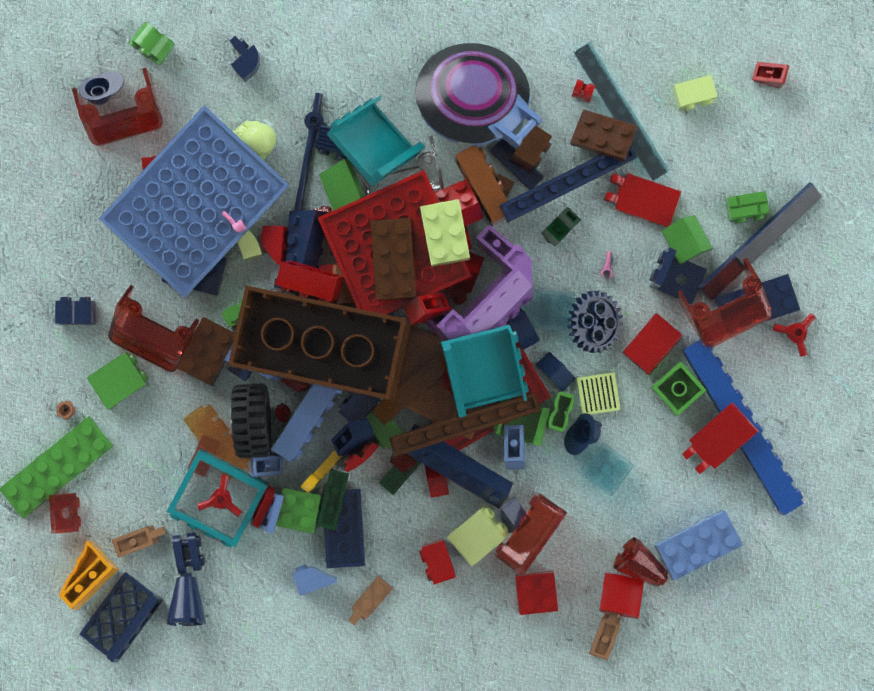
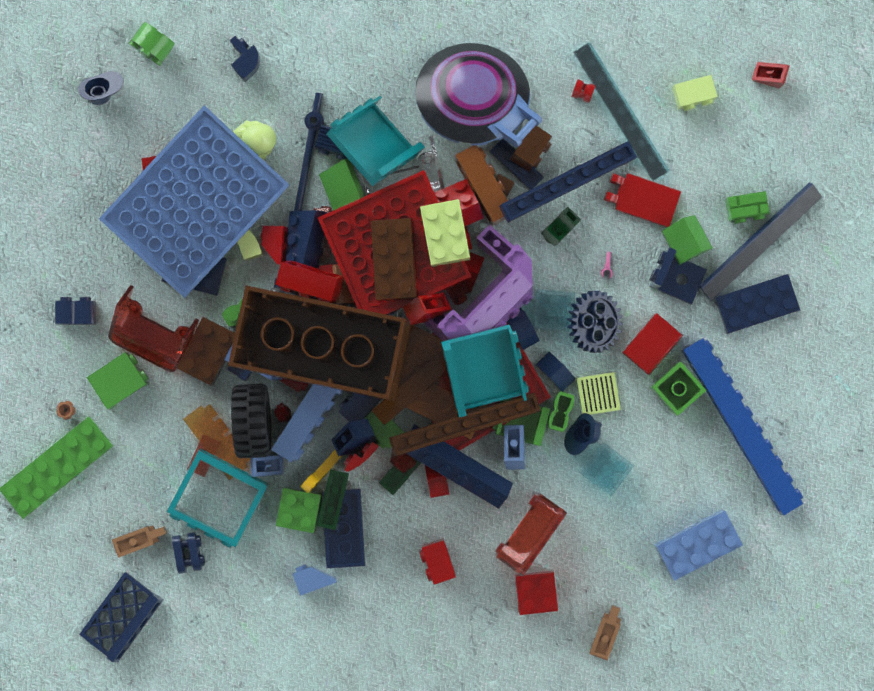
clear red brick [49,493,81,534] -> none
light orange wedge [58,540,119,610] -> none
clear red windscreen [72,68,163,146] -> none
dark blue cone [167,573,206,626] -> none
red piece [197,474,242,517] -> none
bright pink hand [222,211,246,233] -> none
red tile [252,486,275,528] -> none
medium blue tile [260,492,284,534] -> none
medium nougat hinge [348,576,393,625] -> none
yellowish green panel [447,505,509,566] -> none
dark blue slope [501,497,532,533] -> none
reddish brown plate [570,109,638,162] -> none
red slope [599,573,644,619] -> none
clear red cone [613,537,668,587] -> none
clear red windscreen [678,258,772,348] -> none
red tile [682,402,758,474] -> none
red piece [773,313,816,357] -> none

